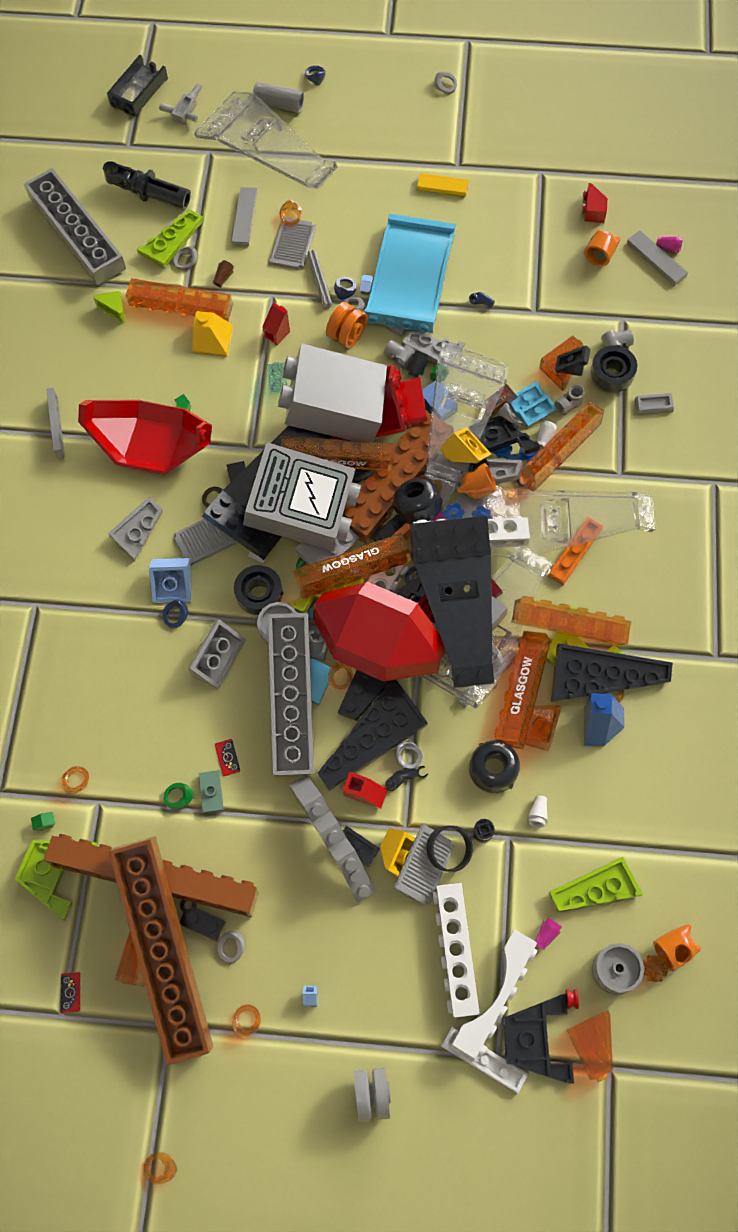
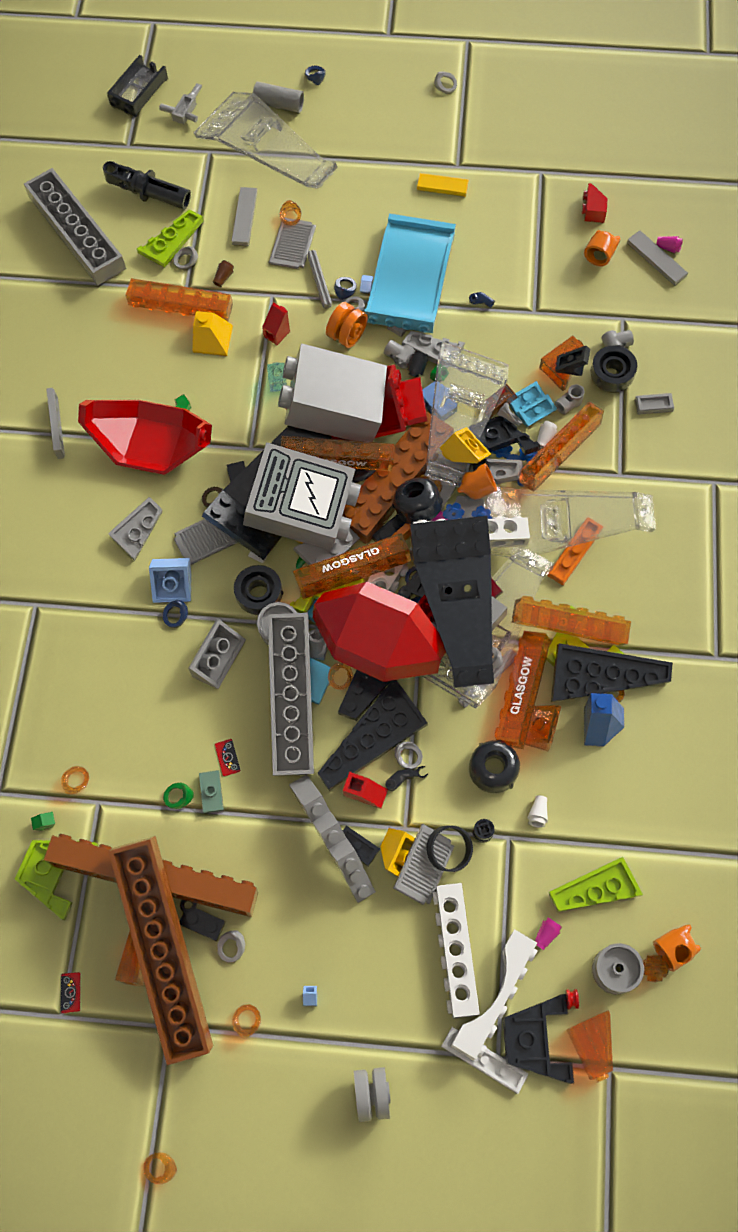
lime slope [93,291,126,323] -> none

